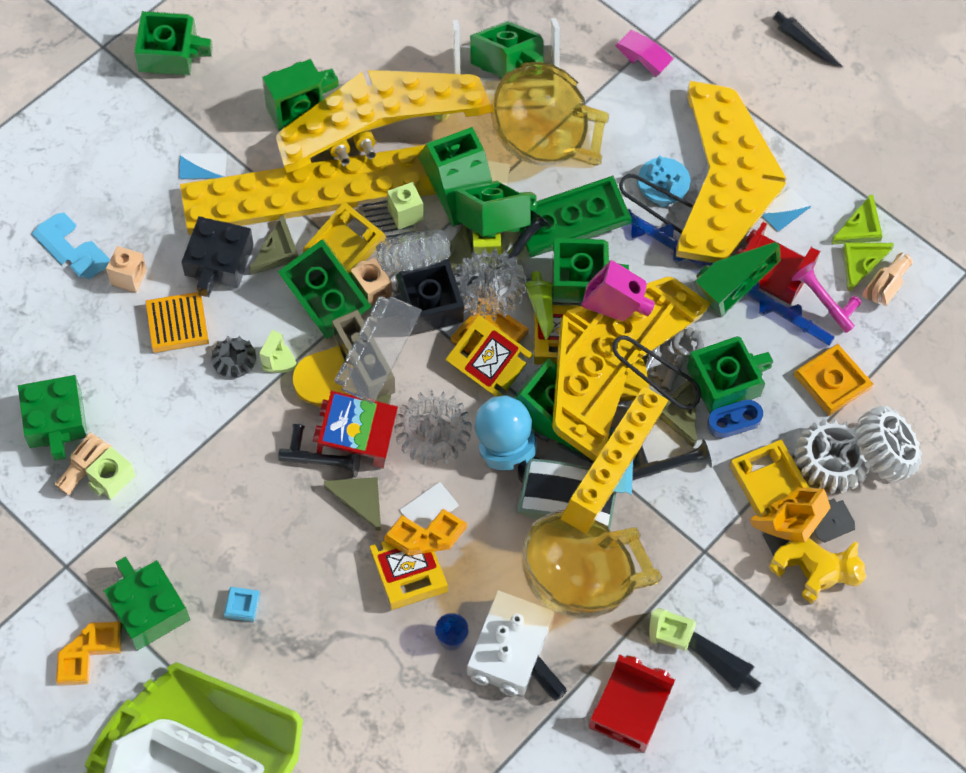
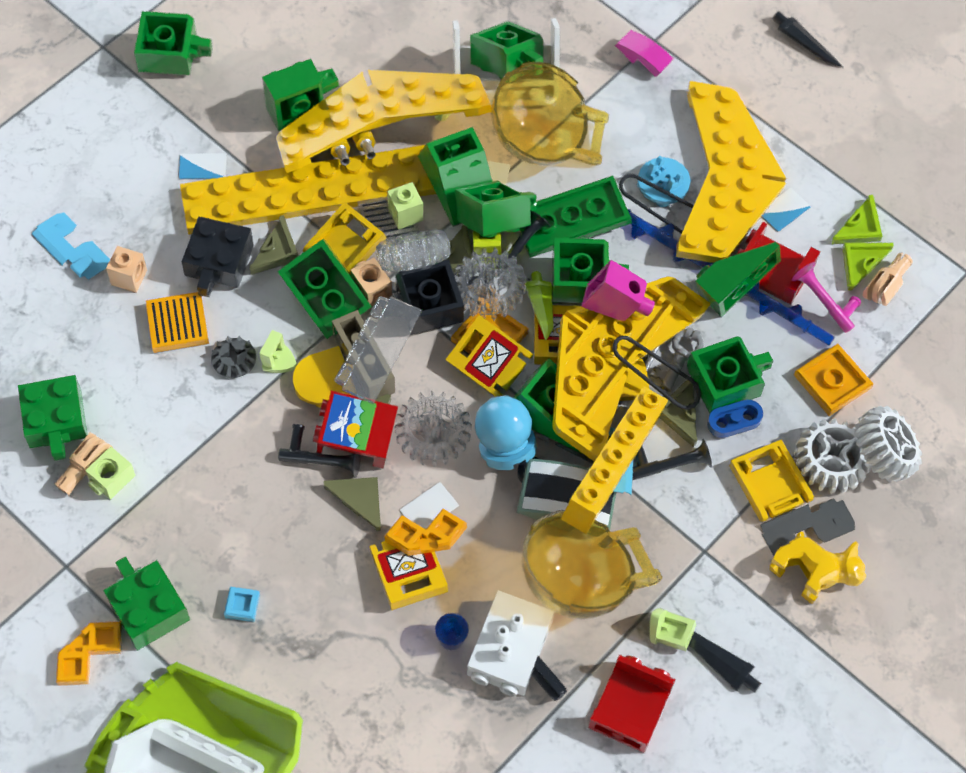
light orange slope [750,487,831,542] -> none

